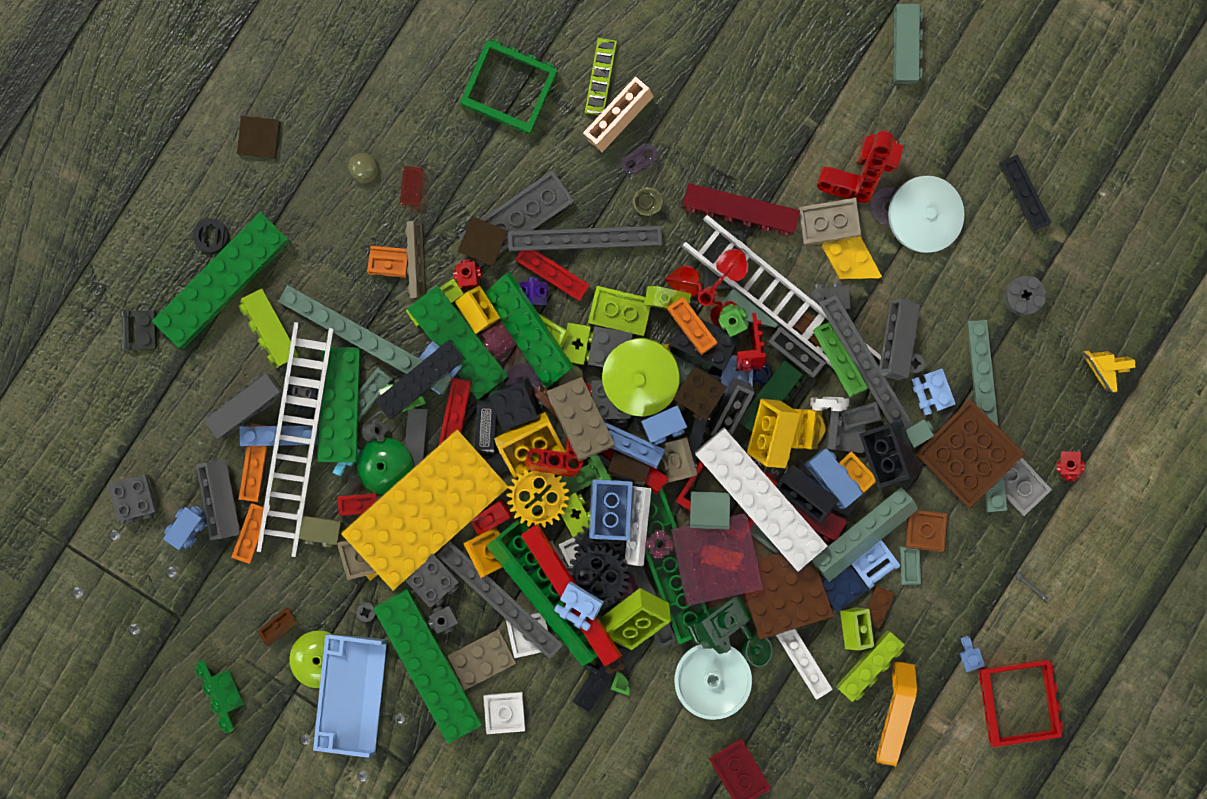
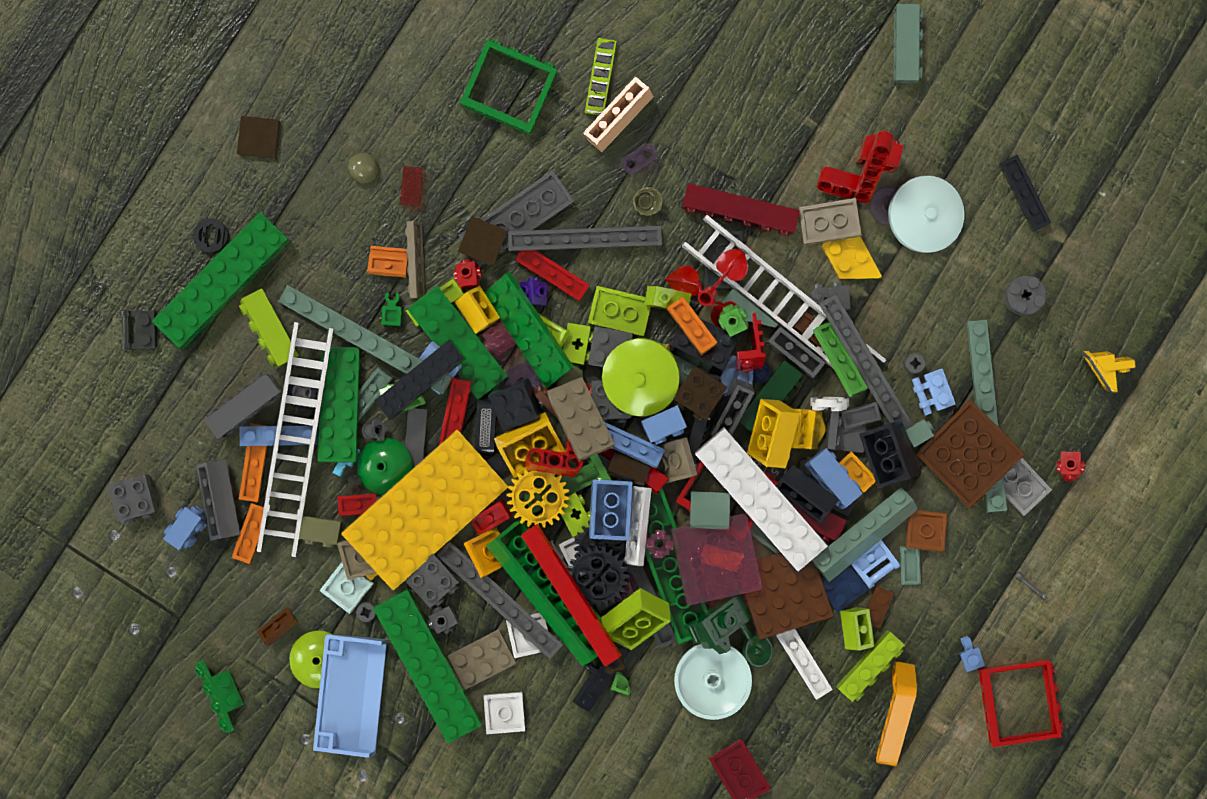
light blue plate [554,582,604,631] -> none
dark grey brick [878,298,920,380] -> none
none -> light aqua tile [320,562,374,614]
none -> green plate [381,293,402,326]

